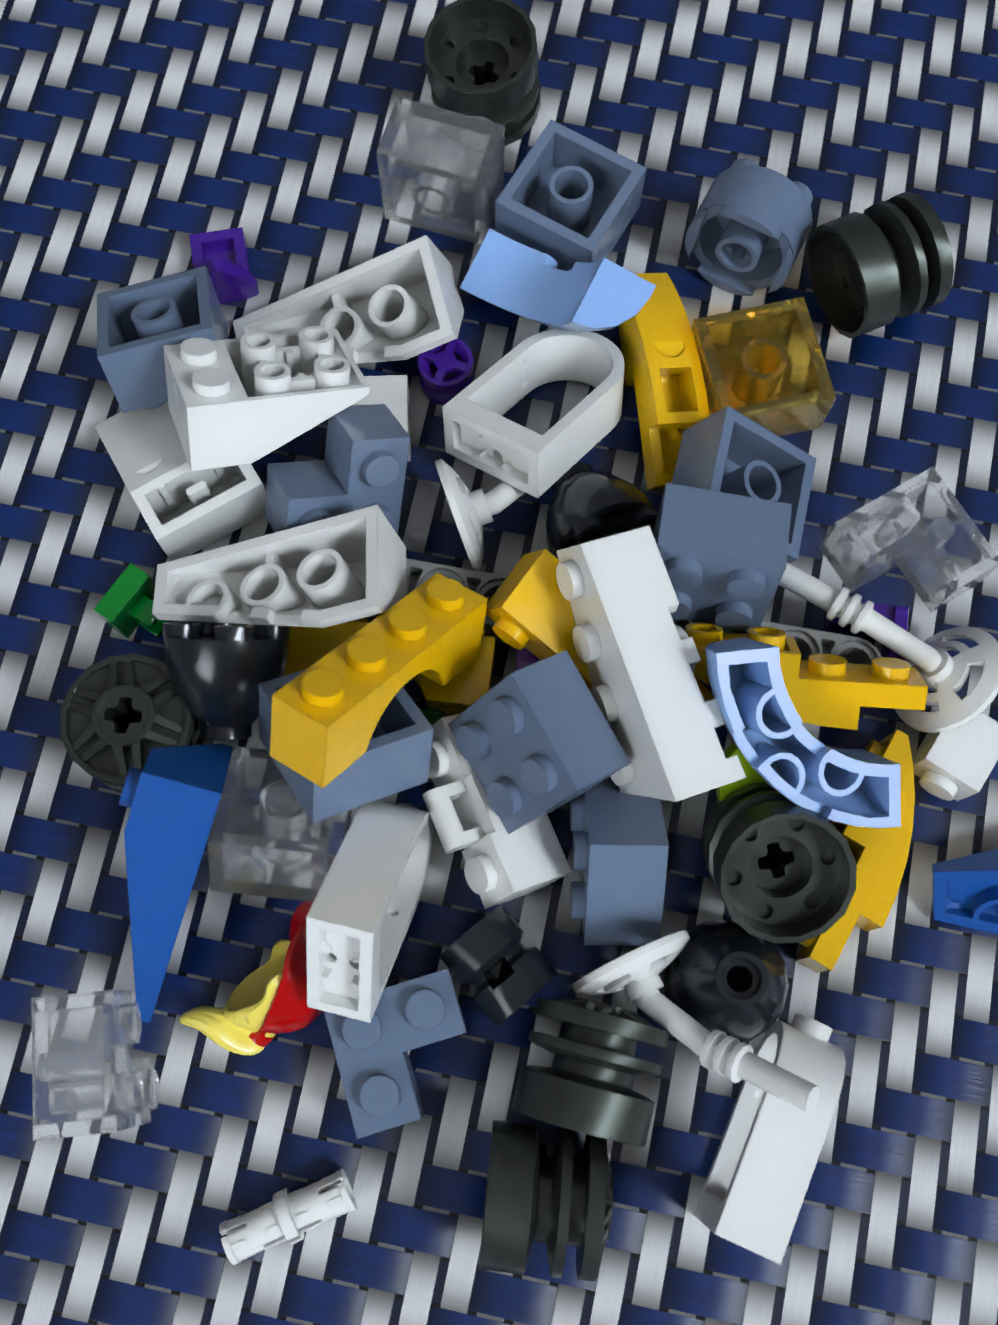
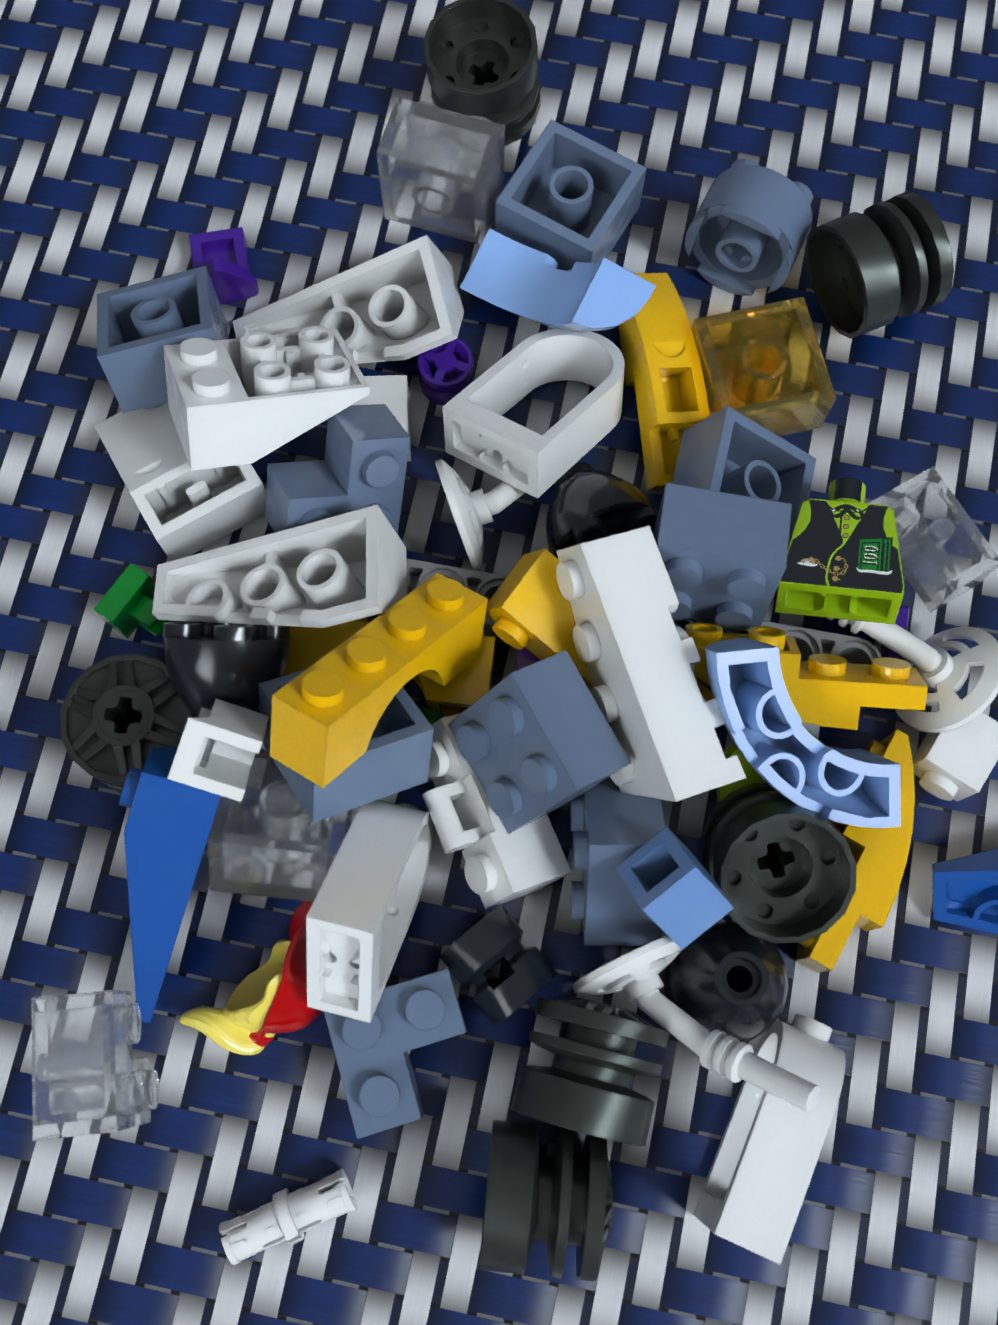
none -> white window [167,699,269,802]
none -> medium blue brick [616,827,734,950]
none -> torso [775,477,905,625]

